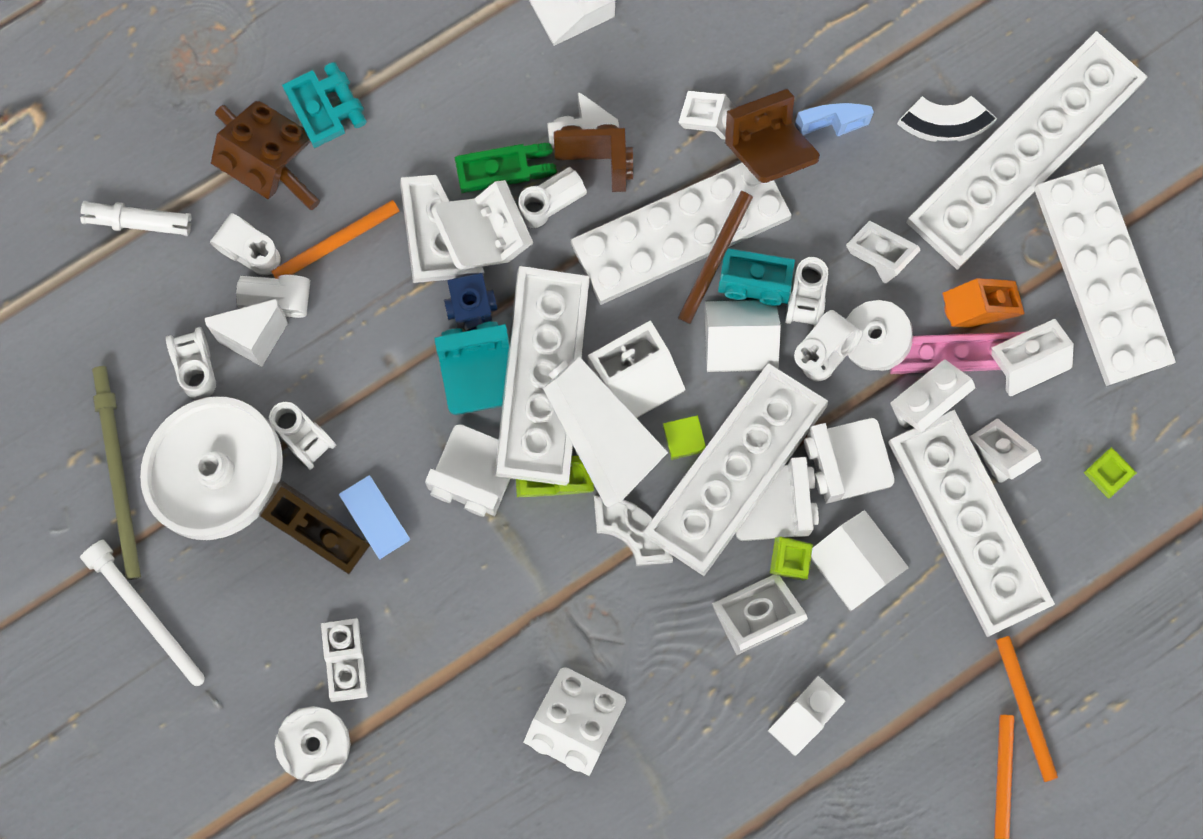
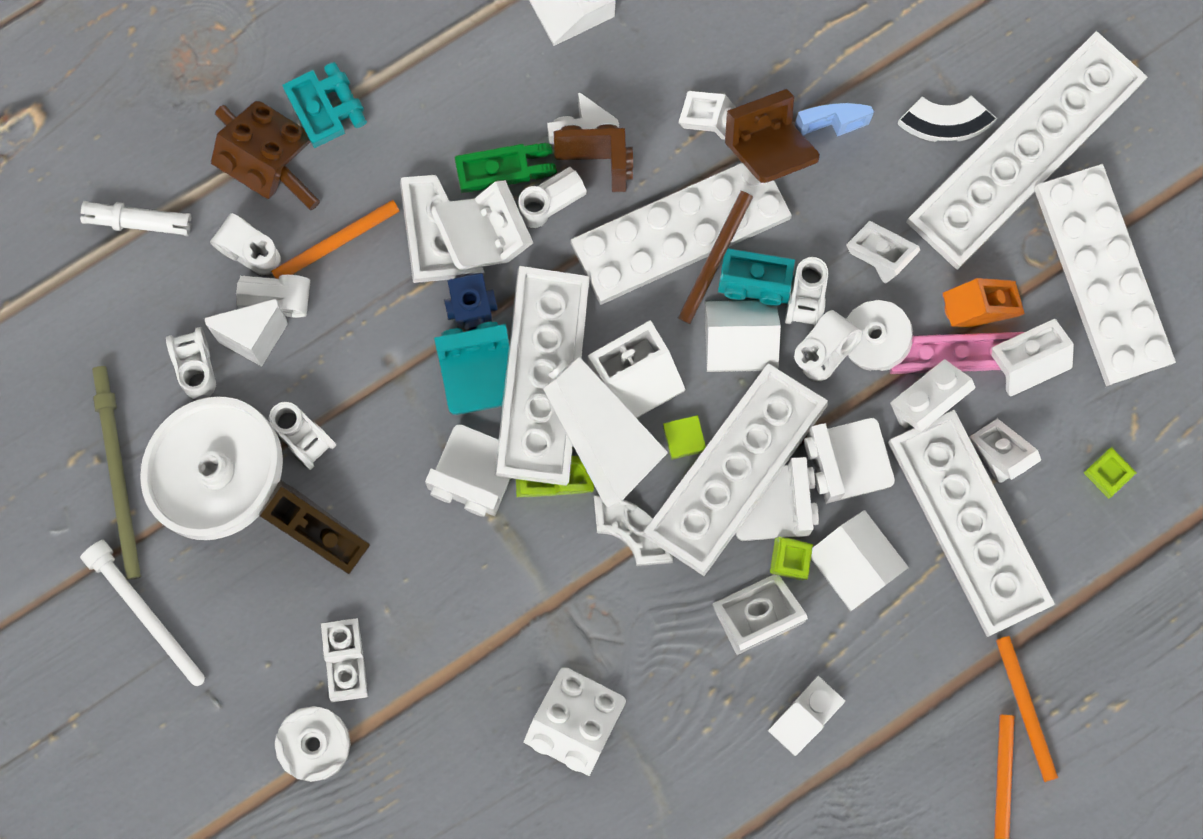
light blue slope [339,475,410,560] -> none

